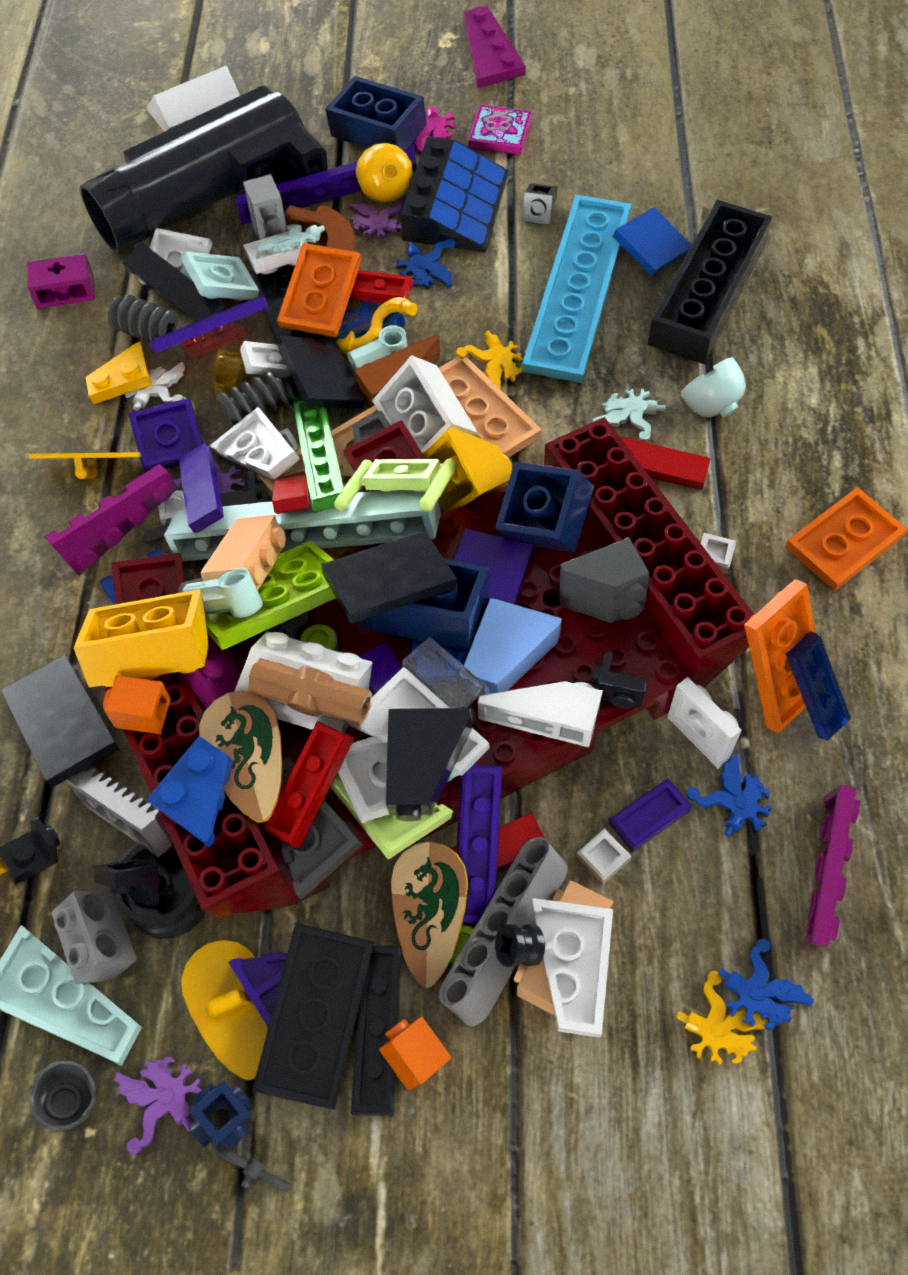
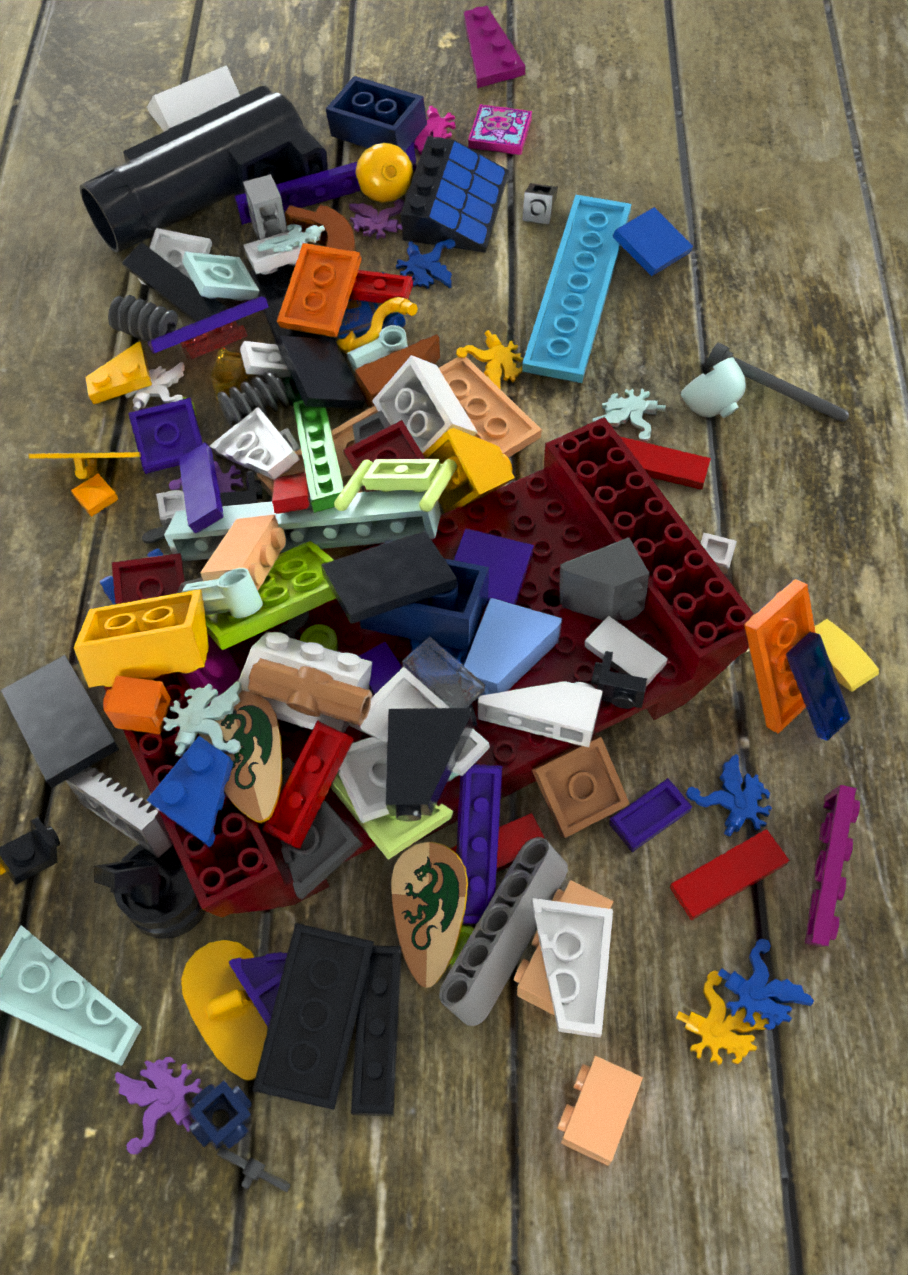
magenta brick [27,253,95,309] -> none
dark grey hair [29,1061,96,1132] -> none
magenta wing [44,464,178,575] -> none
light grey brick [51,890,137,984] -> none
orange brick [379,1016,452,1091] -> none
dark blue brick [495,462,594,553] -> none
black wheel [495,924,545,967] -> none
white tile [576,828,631,884] -> none
black brick [648,200,773,364] -> none
white plate [667,677,742,769] -> none
orange plate [785,487,908,592] -> none
none -> light orange tile [71,473,119,517]
none -> light aqua piece [163,681,242,757]
none -> medium nougat plate [531,735,630,838]
none -> light nougat brick [557,1056,643,1166]
none -> white tile [585,616,668,686]
none -> red tile [670,829,790,921]
none -> dark grey piece [707,342,849,422]
none -> light yellow slope [815,619,879,692]

